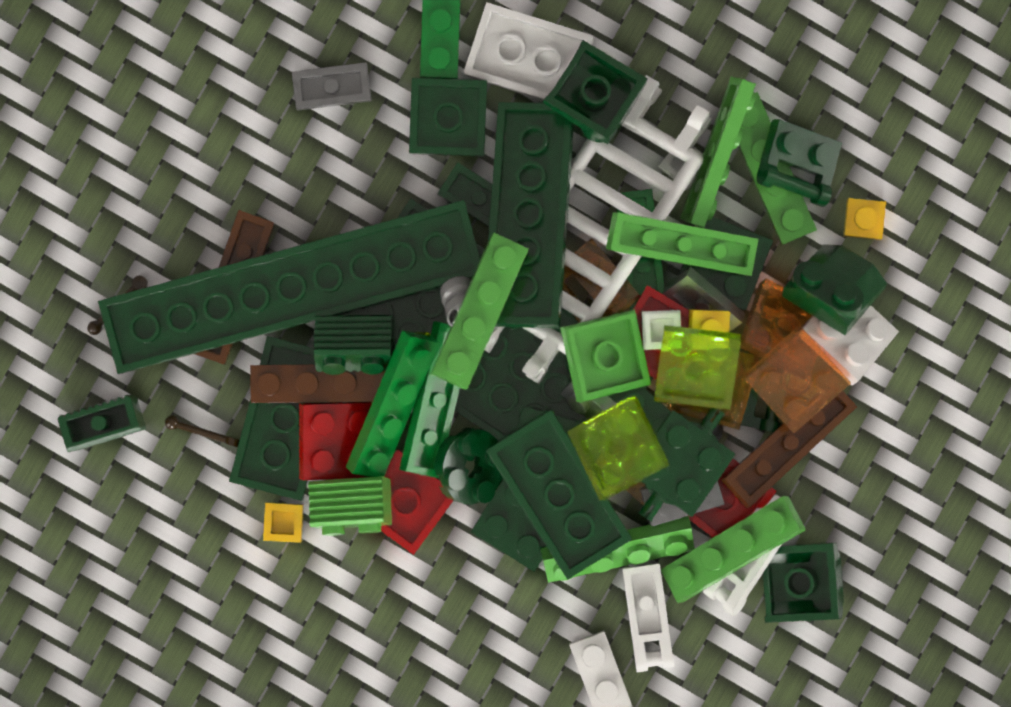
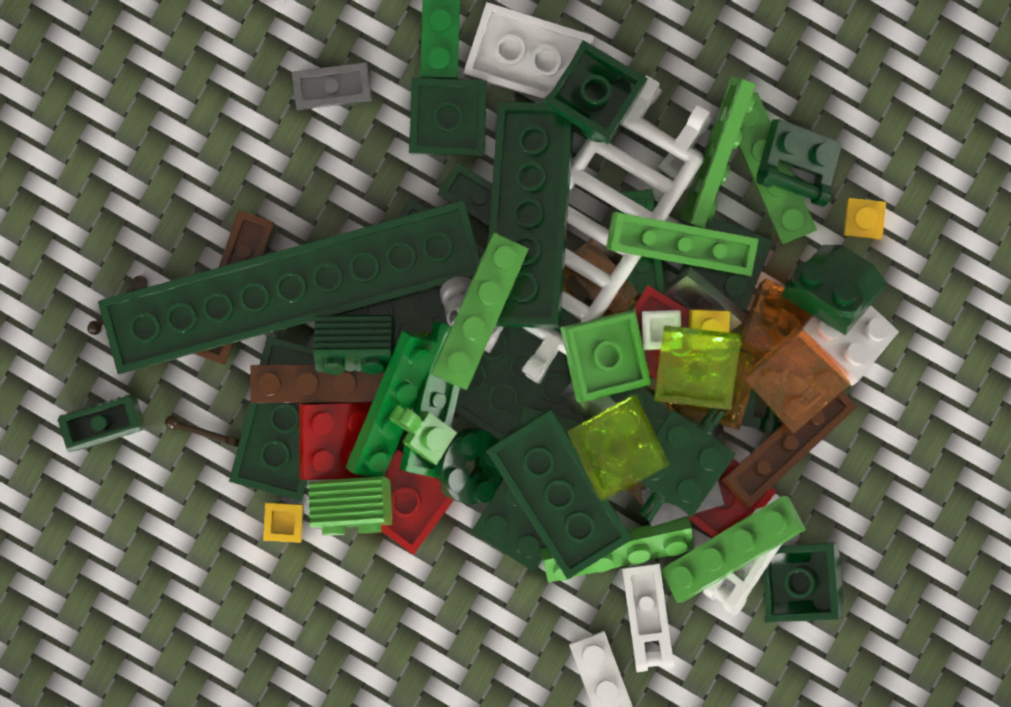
none -> bright green plate [389,405,457,465]

